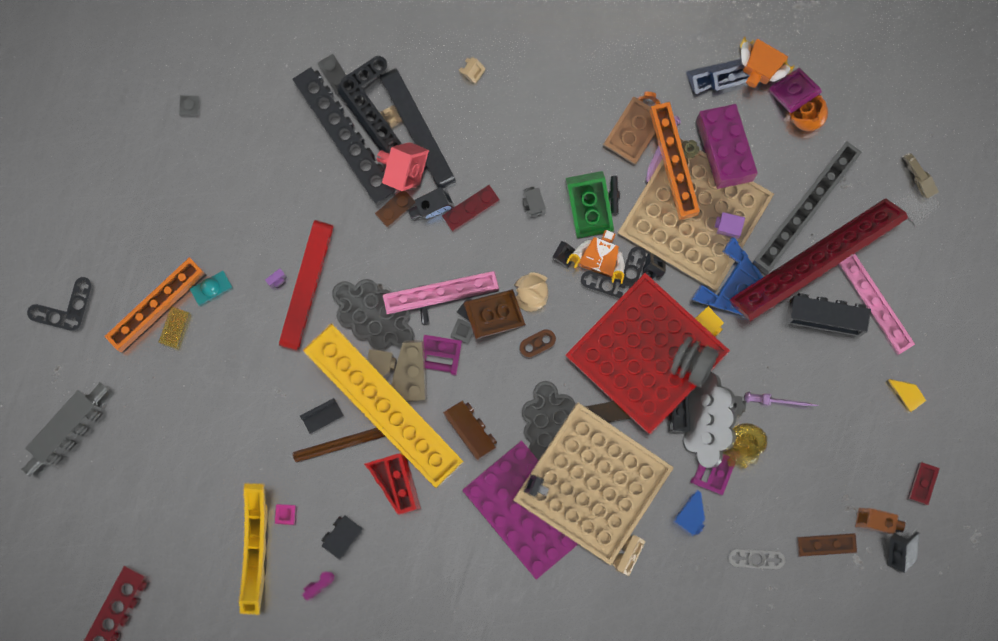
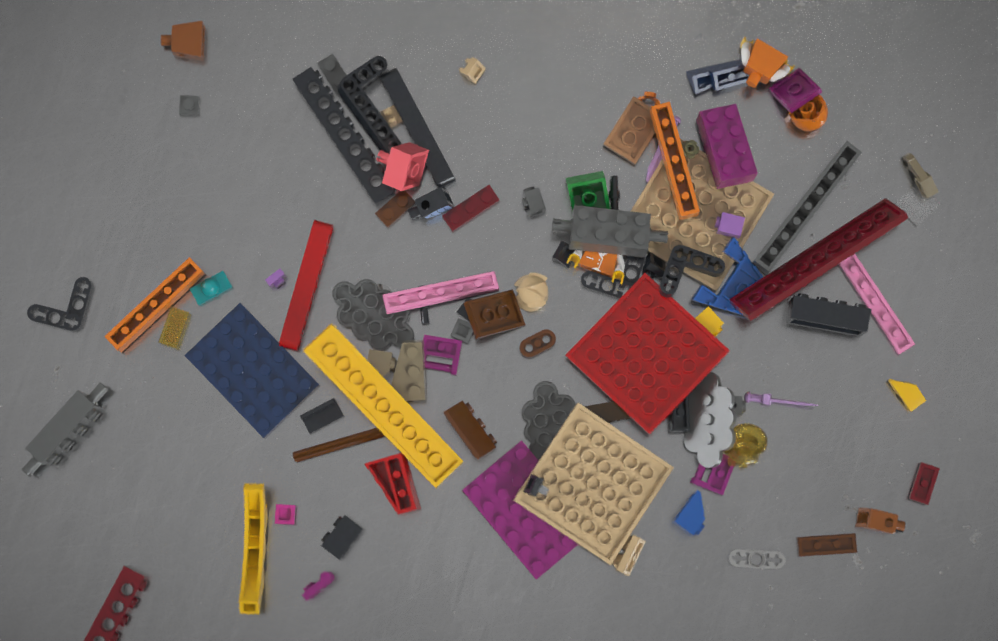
dark grey wheel [671,336,719,388] -> none
black panel [888,531,920,573] -> none
none -> dark orange torso [161,21,205,61]
none -> dark blue plate [184,303,319,438]
none -> dark grey brick [552,205,668,258]
none -> black beam [659,245,725,298]

